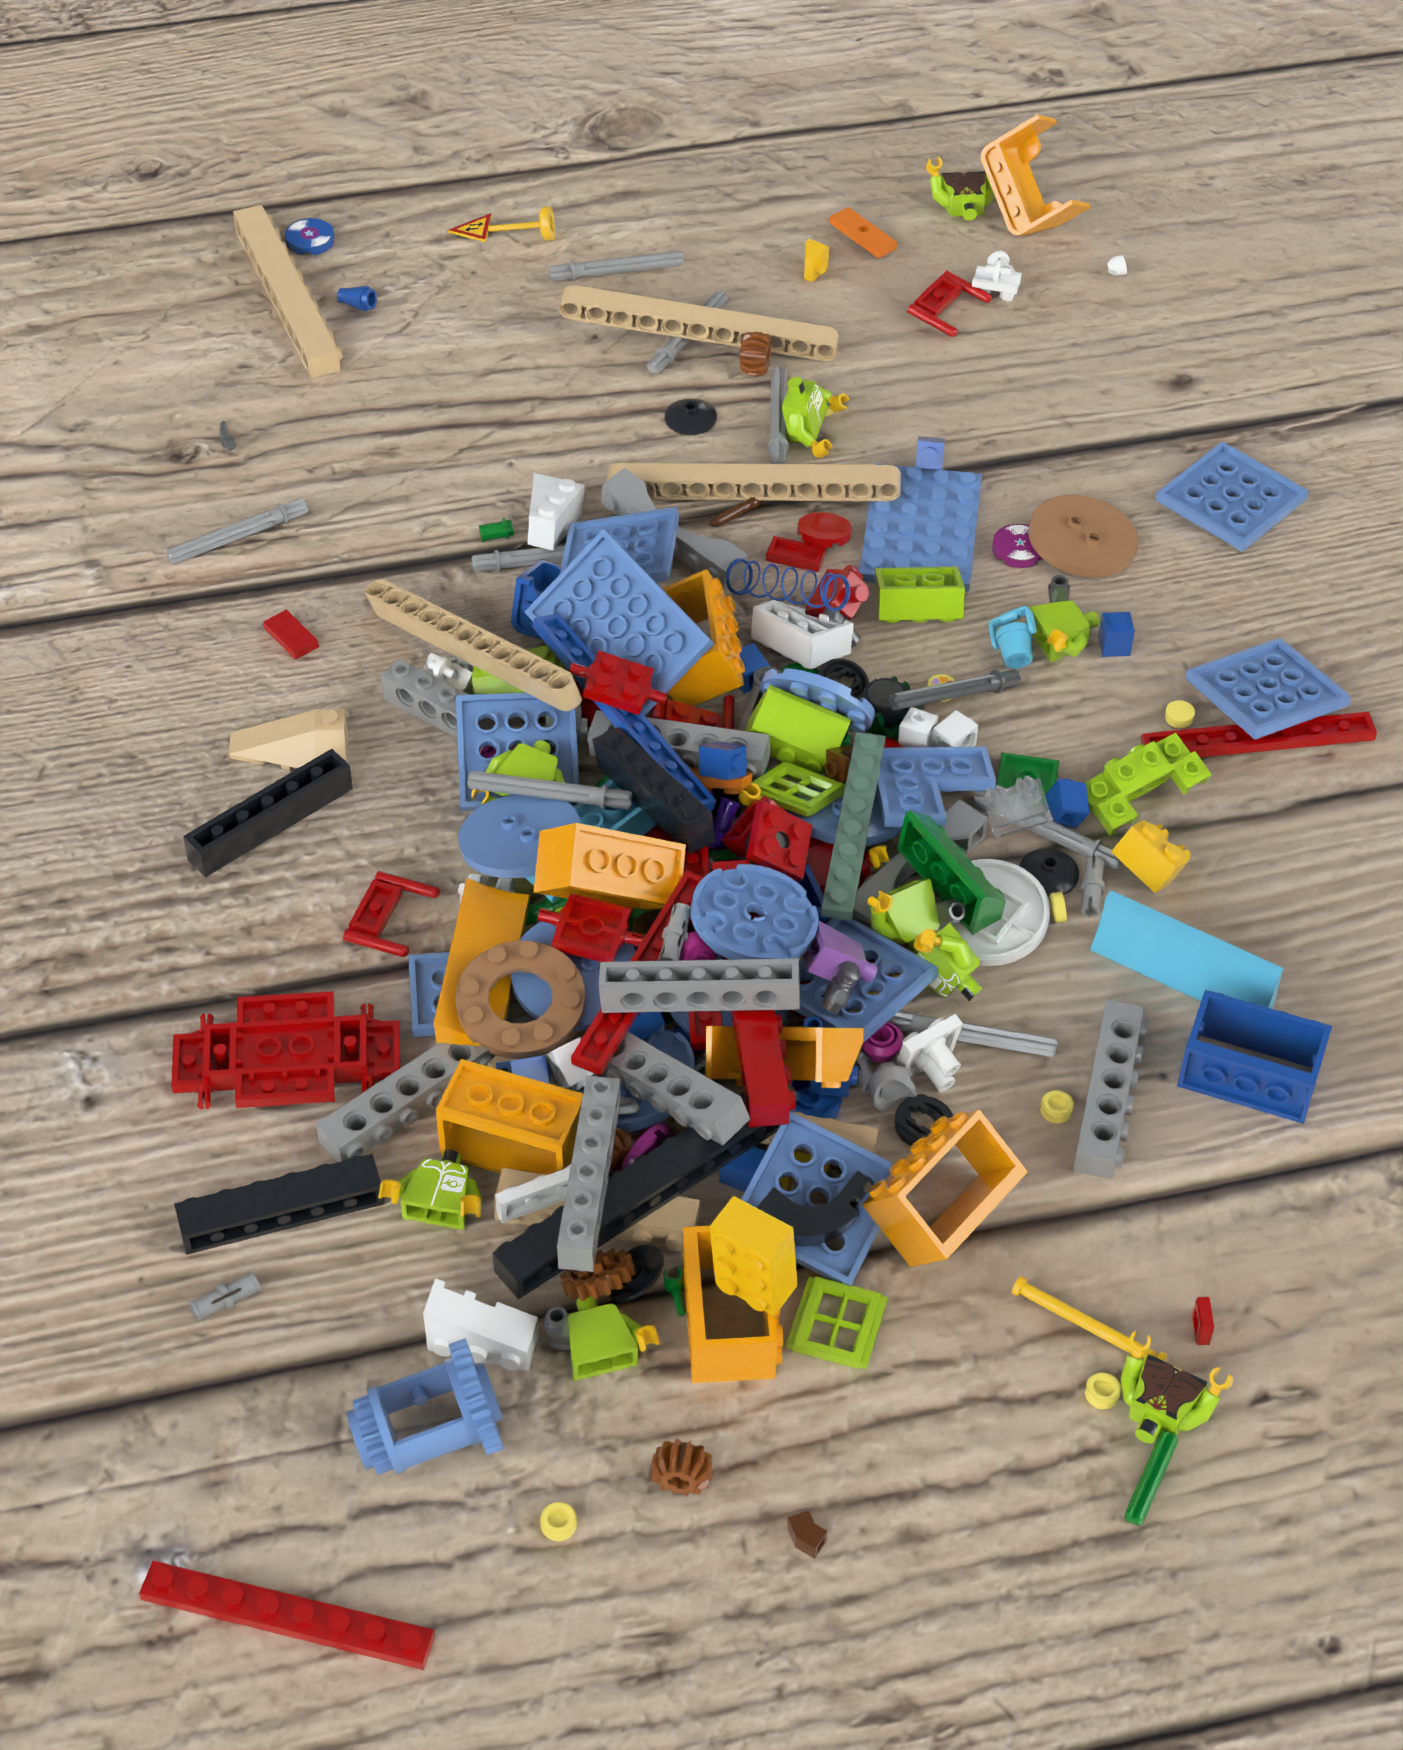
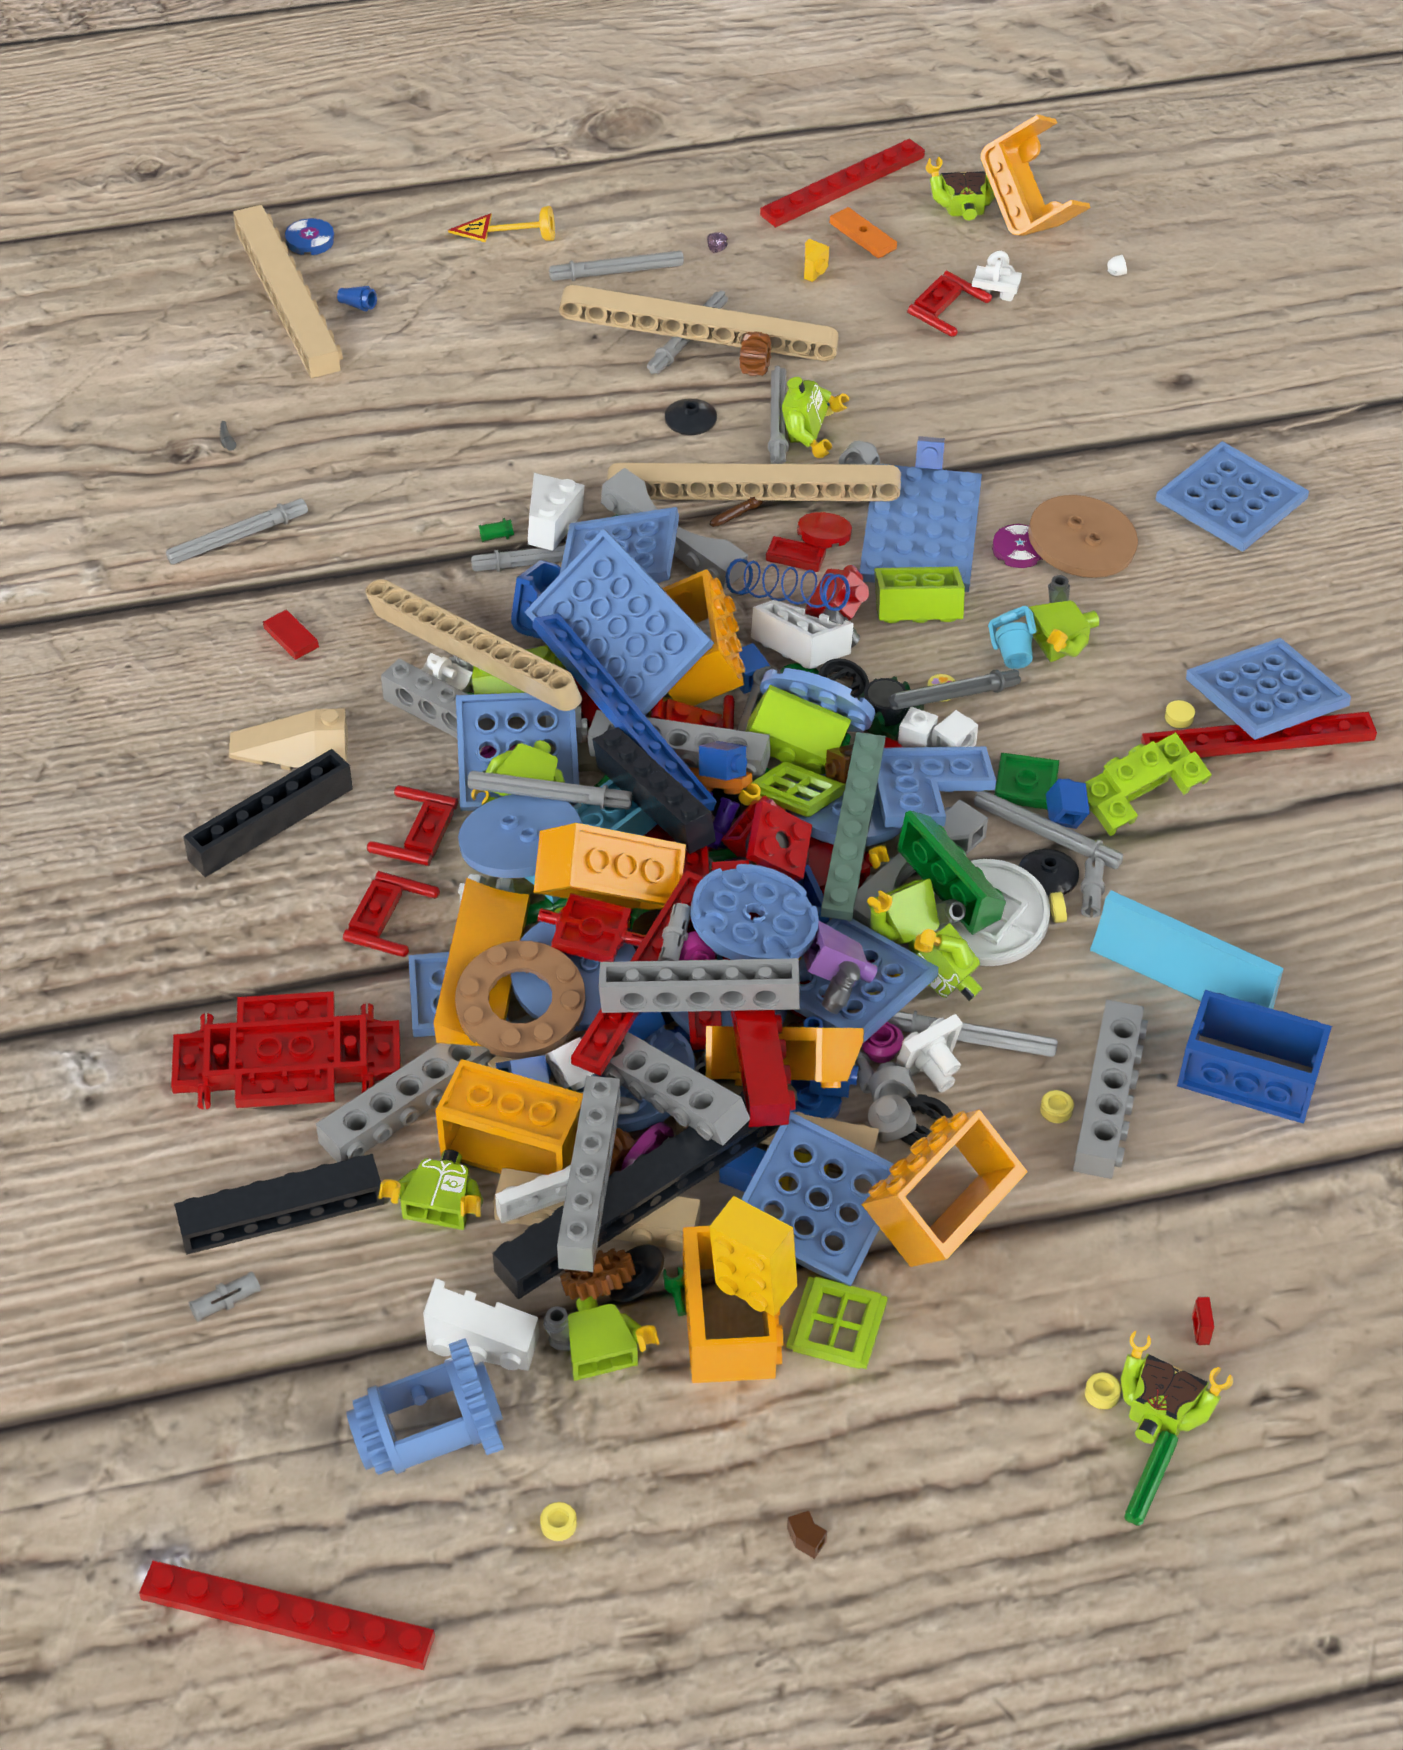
red plate [569,650,668,715] -> none
dark orange gear [651,1439,713,1497] -> none
black arch [757,1171,869,1246] -> none
clear brick [982,776,1053,839] -> none
yellow bar [1011,1276,1168,1362] -> none
blue brick [1098,612,1135,657] -> none
yellow brick [1111,819,1191,893] -> none
none -> red plate [367,785,458,866]
none -> clear purple hinge [707,232,728,253]
none -> red plate [760,138,925,228]
none -> light grey piece [838,441,880,465]
none -> light grey piece [868,1094,916,1142]

